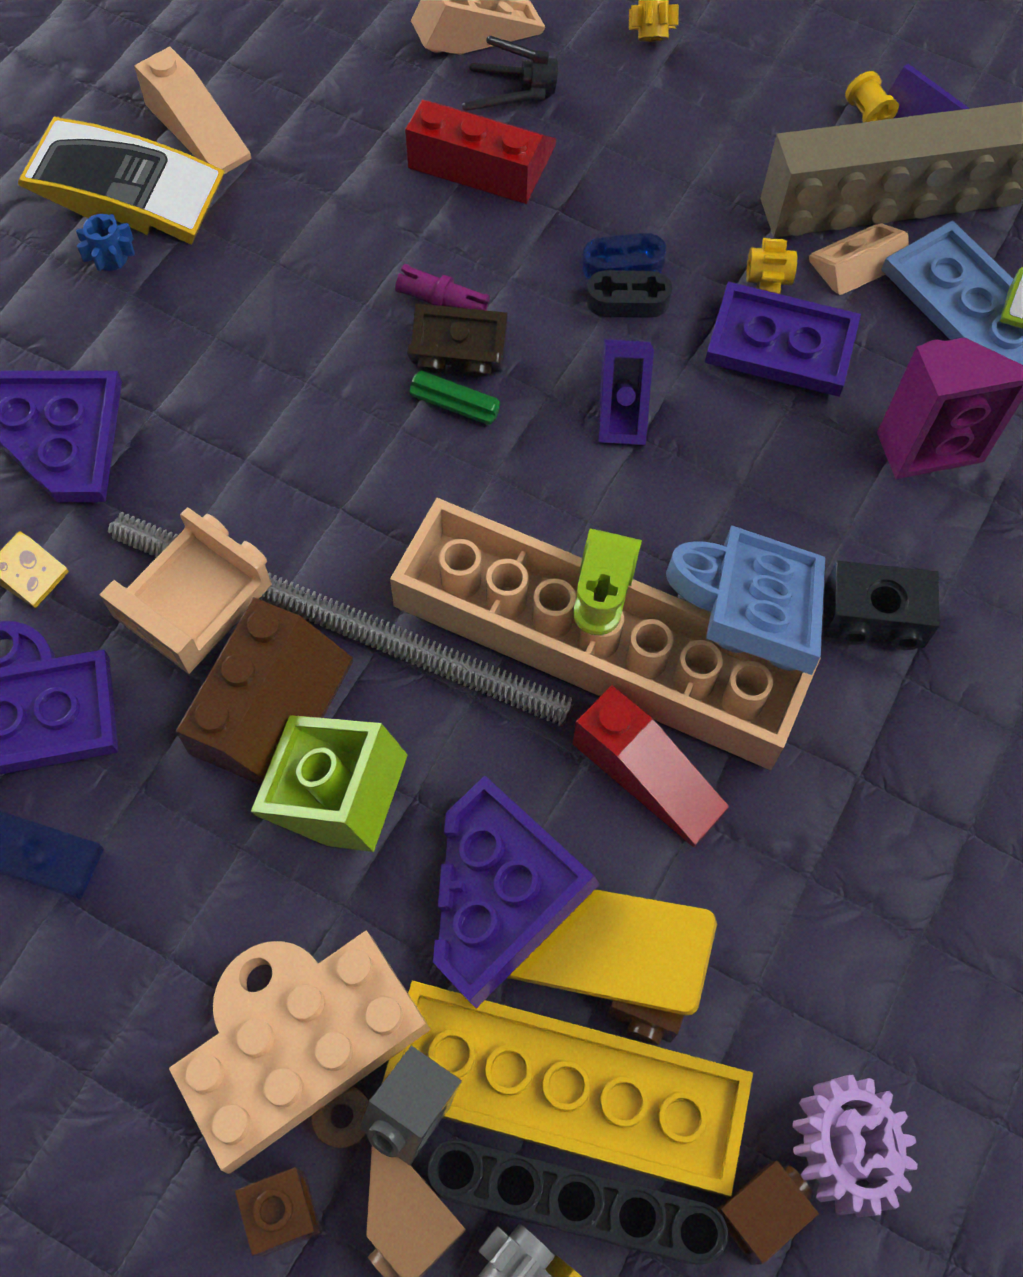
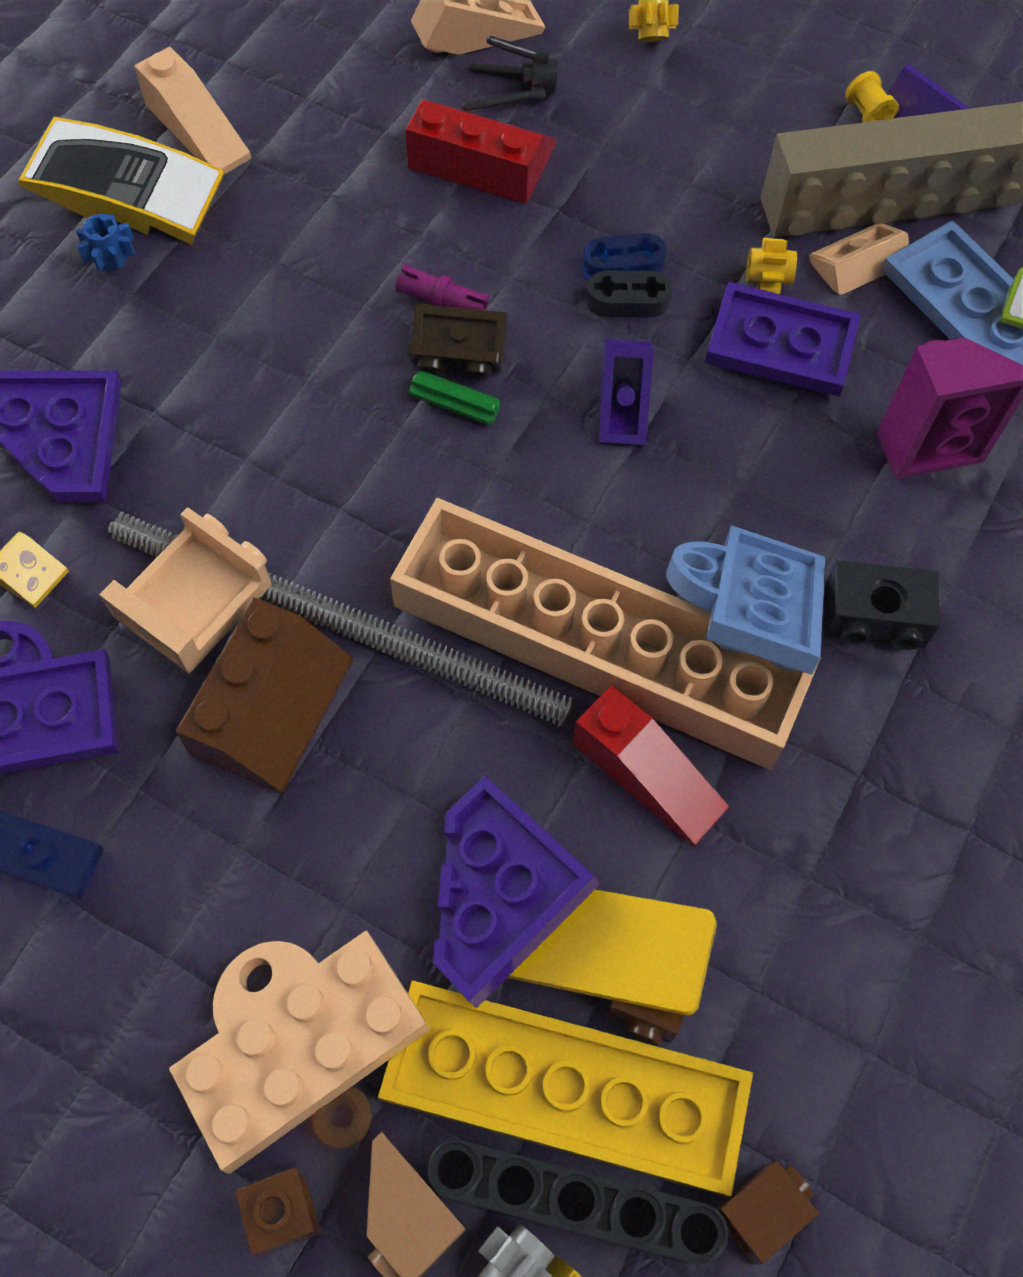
lime slope [251,715,408,852] -> none
dark grey brick [359,1045,462,1165] -> none
lime piece [574,528,642,635] -> none
lavender gear [792,1075,918,1218] -> none

